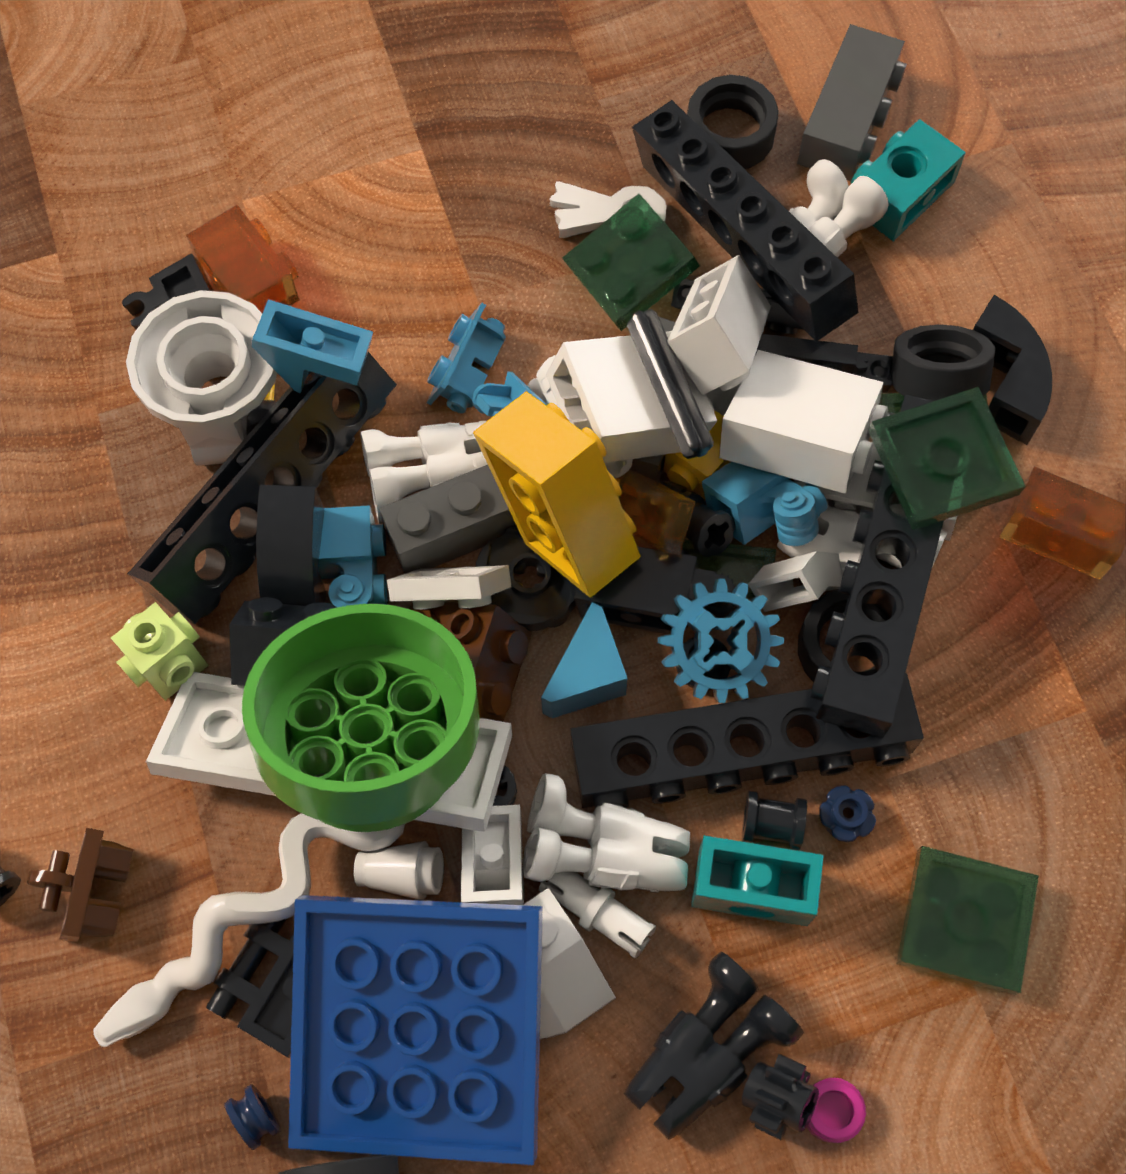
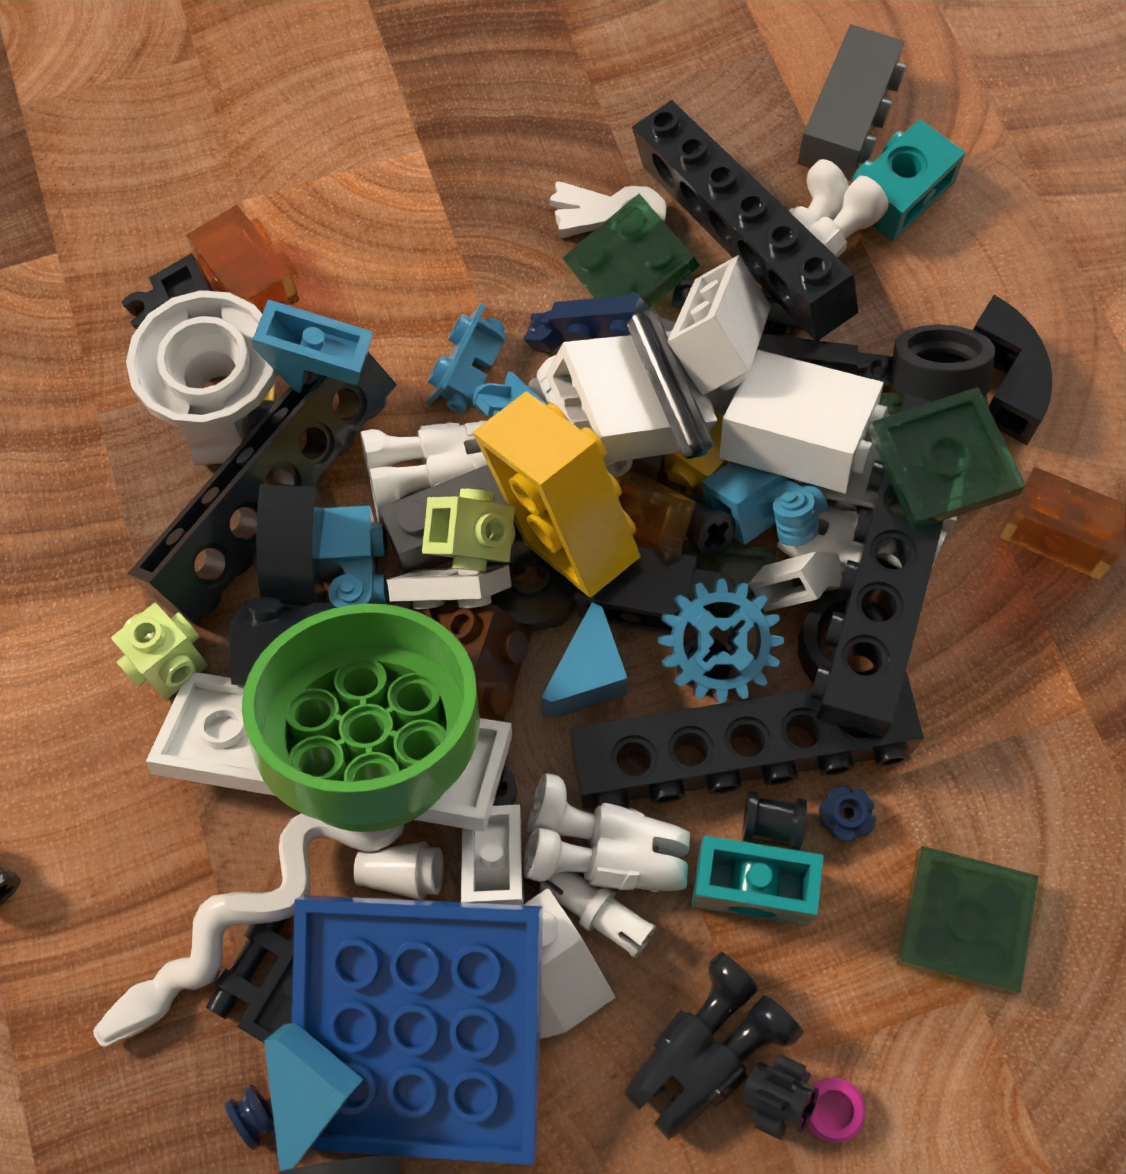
reddish brown hips [27,828,133,943] -> none
black tyre [687,74,779,169] -> none
none -> dark azure slope [264,1023,363,1171]
none -> yellowish green brick [422,489,515,571]
none -> dark blue hinge [523,294,664,352]

